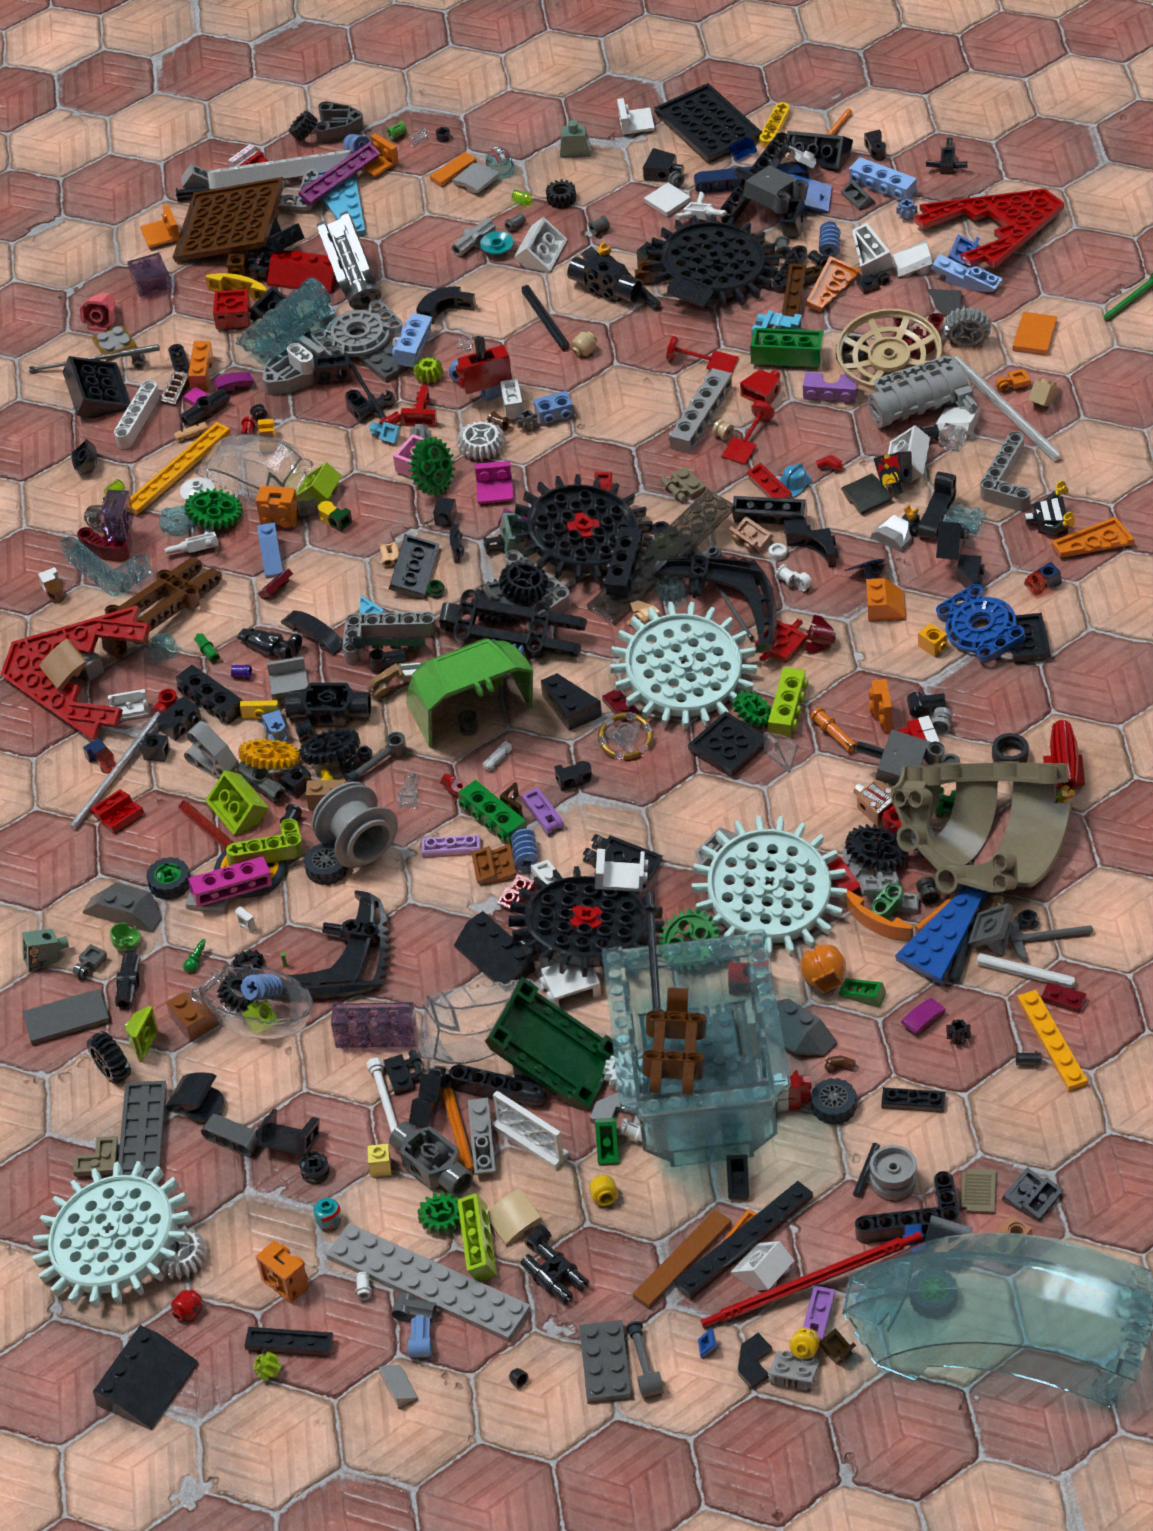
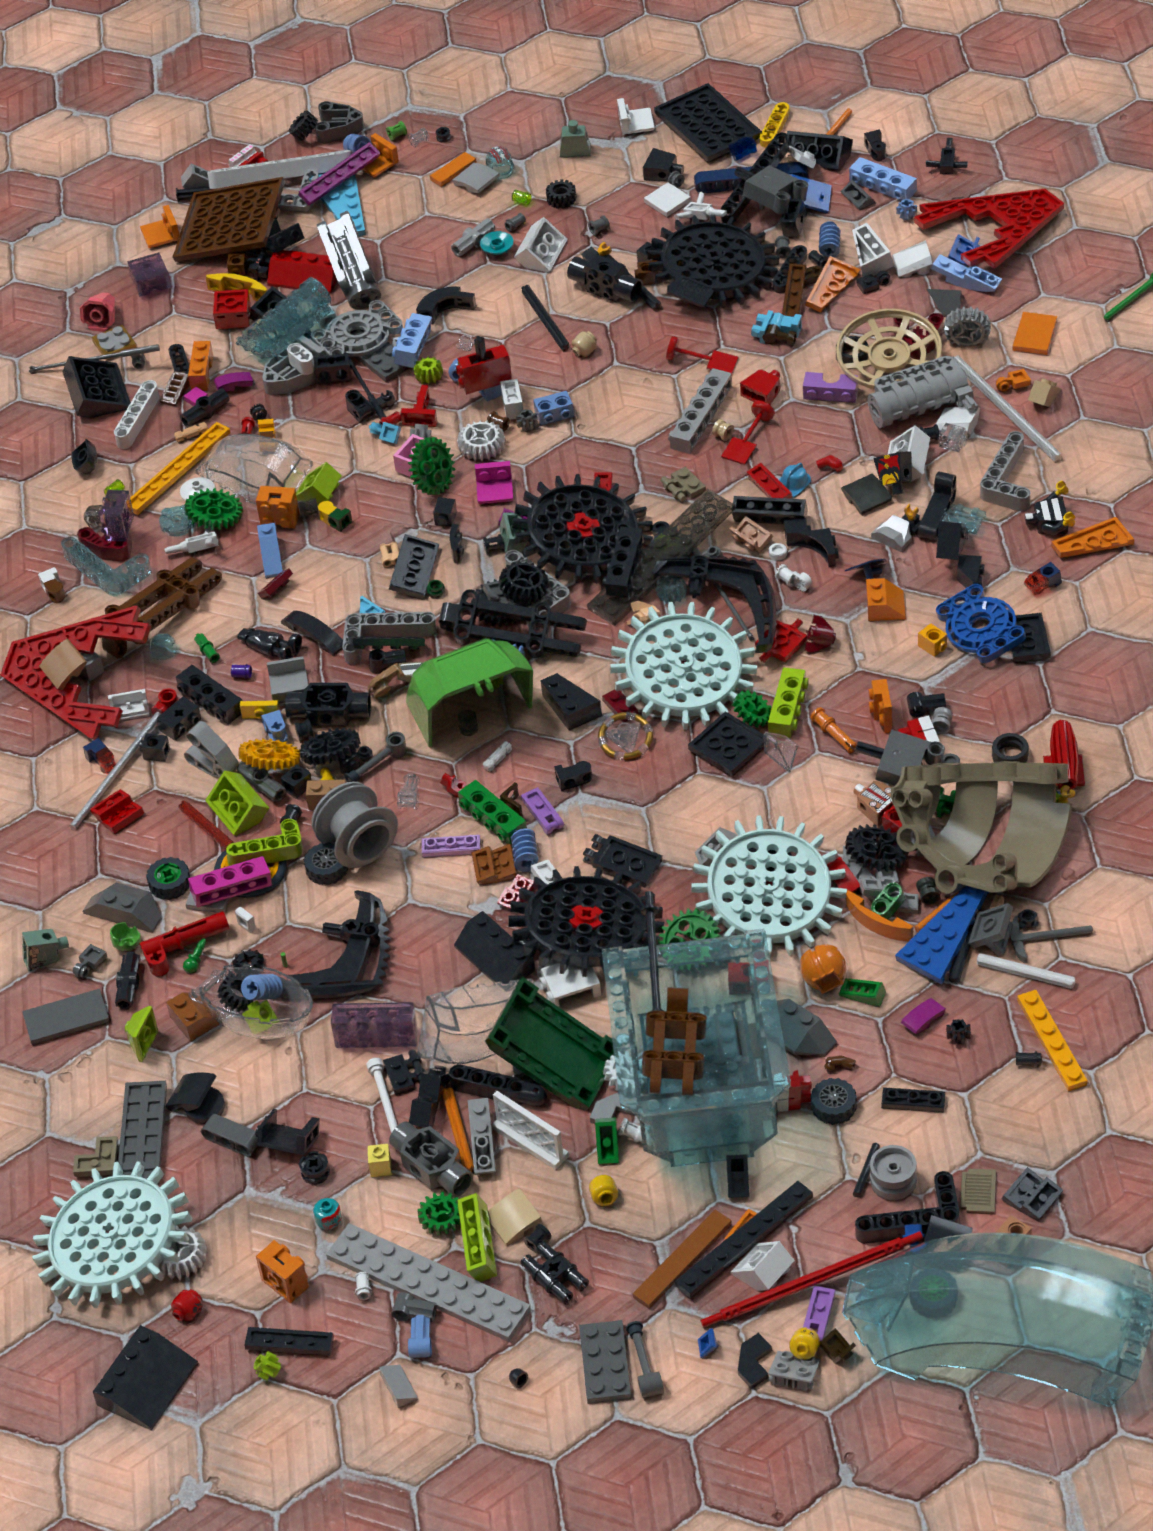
black gear [87,1031,131,1084] -> none
white panel [595,849,648,892] -> none
green slope [750,328,824,368] -> none
dark red plate [1041,982,1087,1014] -> none
none -> red piece [139,911,230,976]

